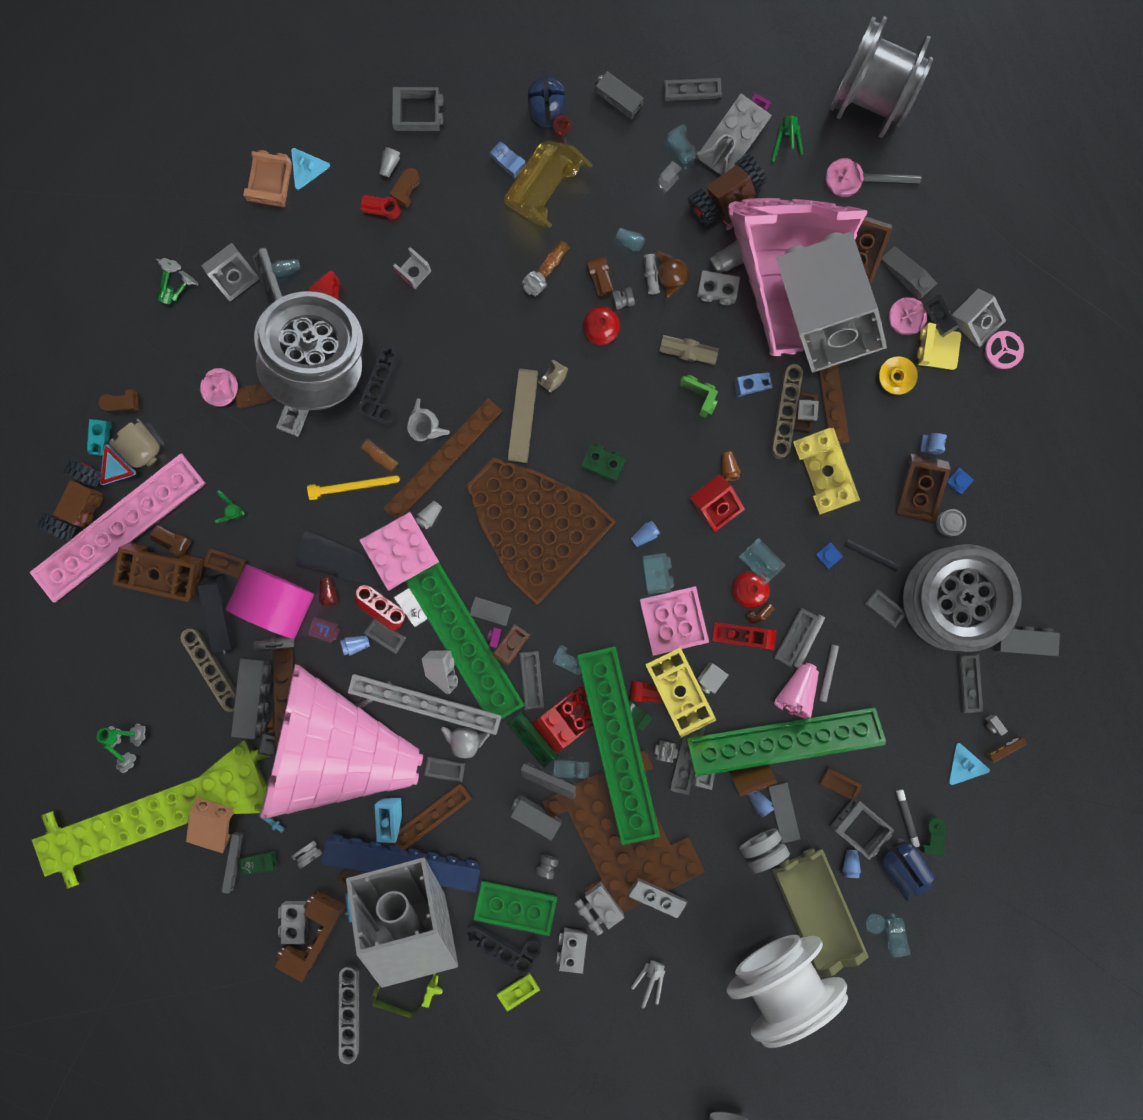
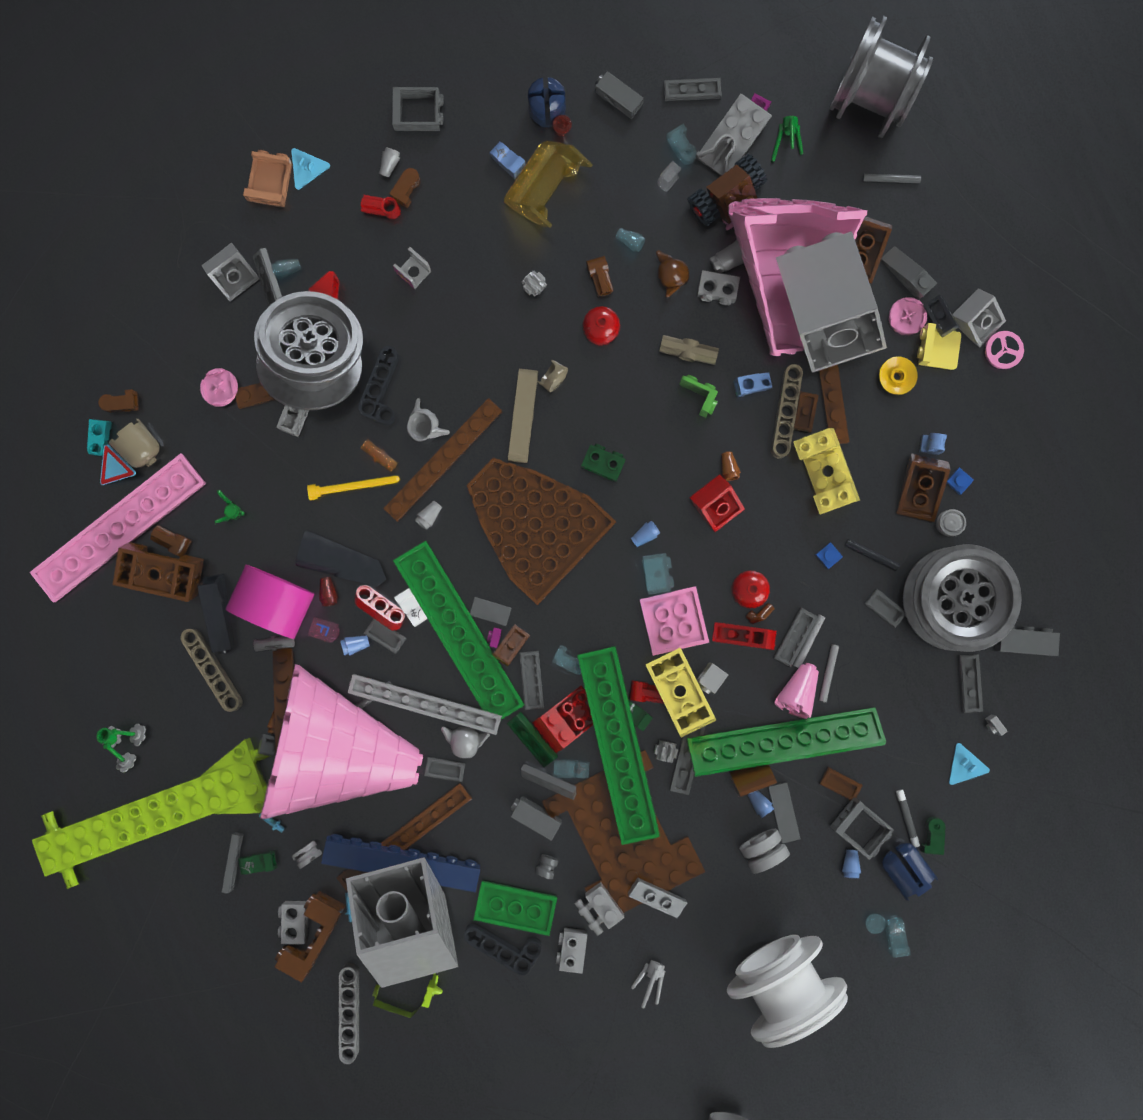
brick [37,458,103,541] -> none
plant [156,258,198,304] -> none
nougat panel [186,798,234,854] -> none
reddish brown plate [203,548,247,578] -> none
dark grey brick [231,658,273,739] -> none
bright pink plate [360,512,439,590] -> none
medium azure slope [375,797,402,843] -> none
light grey slope [422,651,458,694] -> none
lime plate [497,972,540,1012] -> none
clear orange pin [537,240,570,278] -> none
dark grey wheel [612,287,635,310] -> none
light grey pin [643,254,660,295] -> none
light grey plate [692,773,715,790] -> none
clear light blue brick [739,538,785,584] -> none
olive cylinder [772,848,869,978] -> none
light grey plate [797,400,819,421] -> none
bright pink tile [825,158,864,197] -> none
reddish brown tile [985,736,1027,762] -> none

